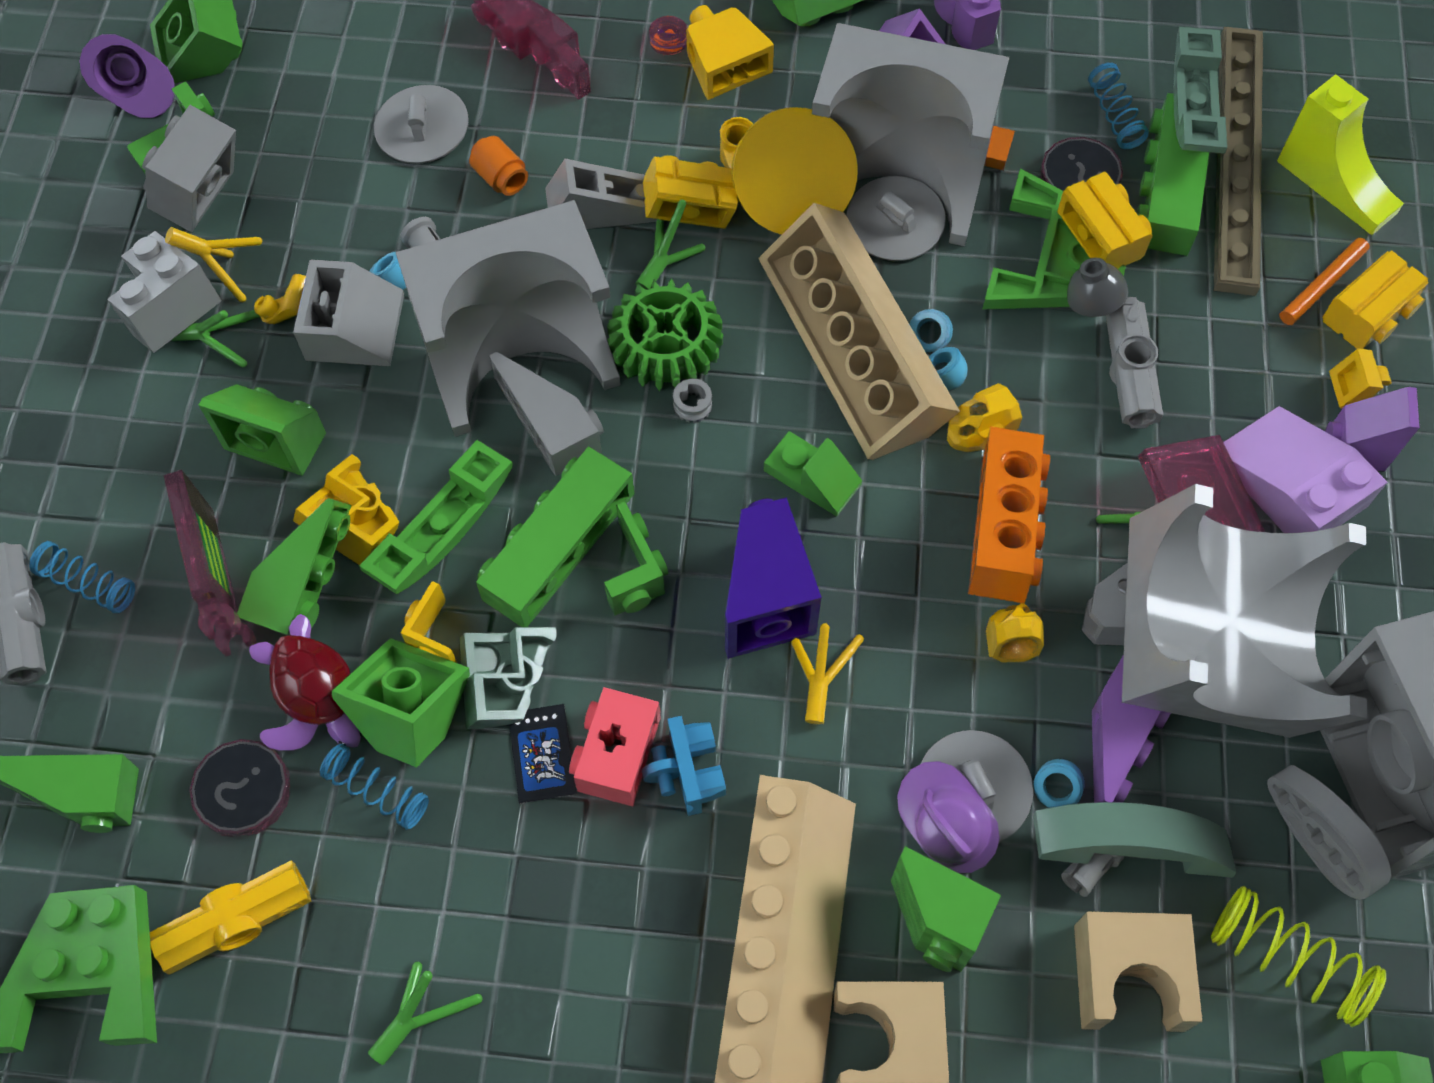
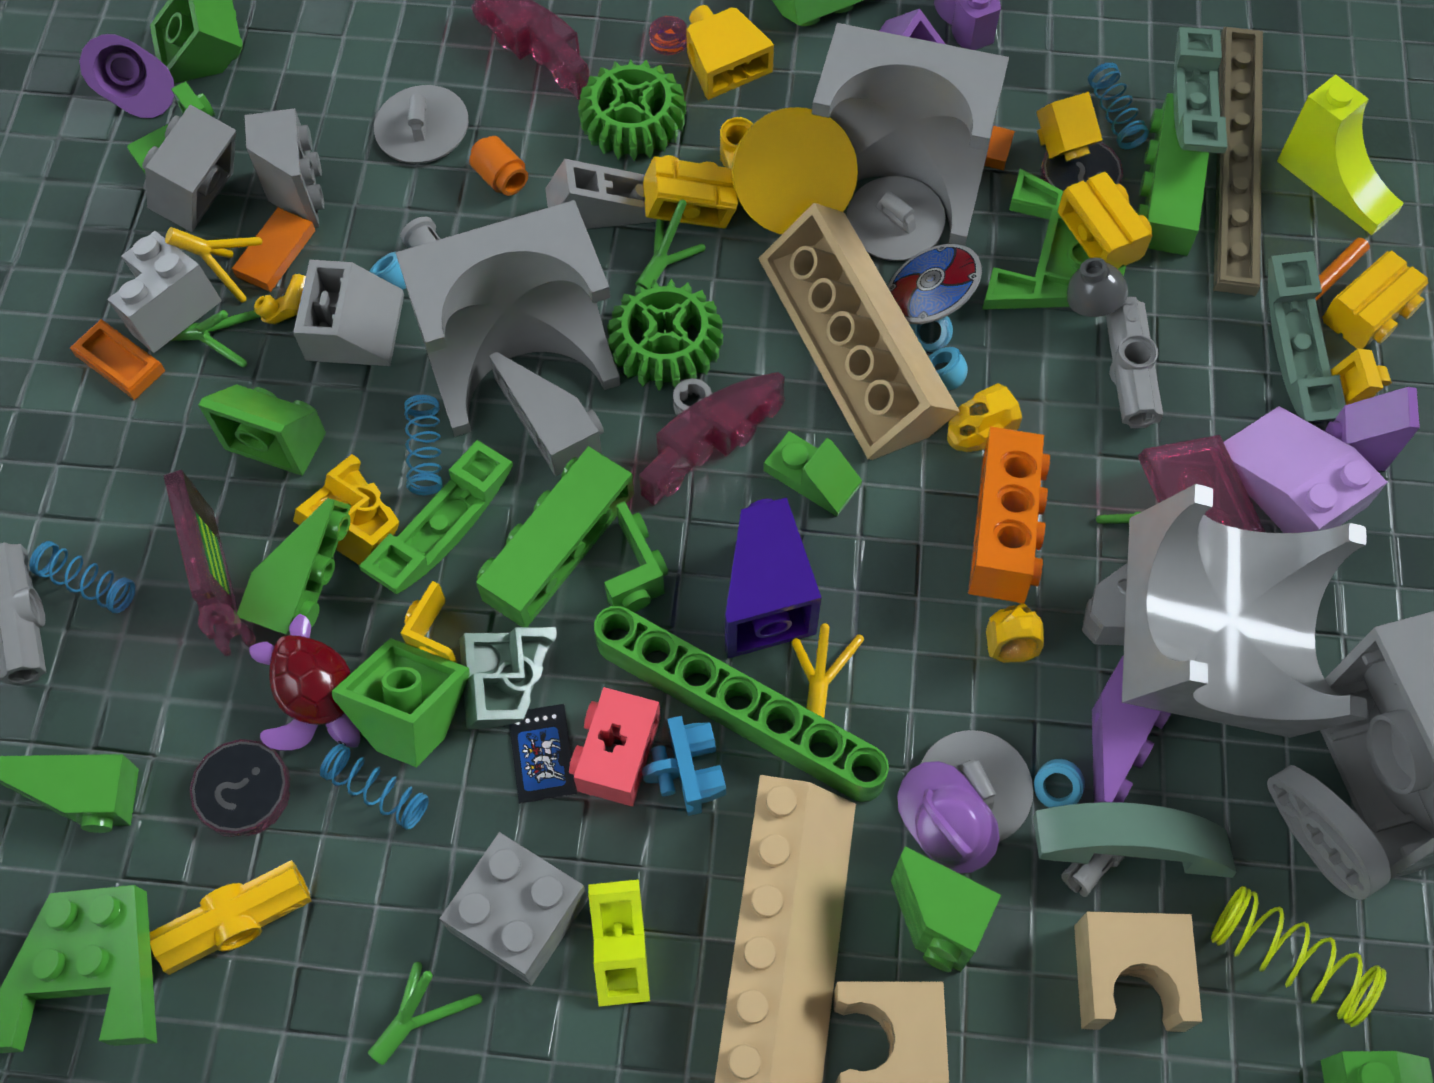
none -> orange tile [70,319,166,400]
none -> orange tile [232,207,316,292]
none -> light grey slope [245,108,324,227]
none -> dark azure piece [404,394,443,495]
none -> light grey brick [439,832,588,986]
none -> bright green gear [578,58,686,161]
none -> neon yellow slope [588,879,650,1007]
none -> bright green beam [594,606,889,802]
none -> clear pink slope [639,372,785,506]
none -> shield [888,244,982,324]
none -> yellow brick [1036,92,1103,162]
none -> sand green slope [1268,251,1346,423]

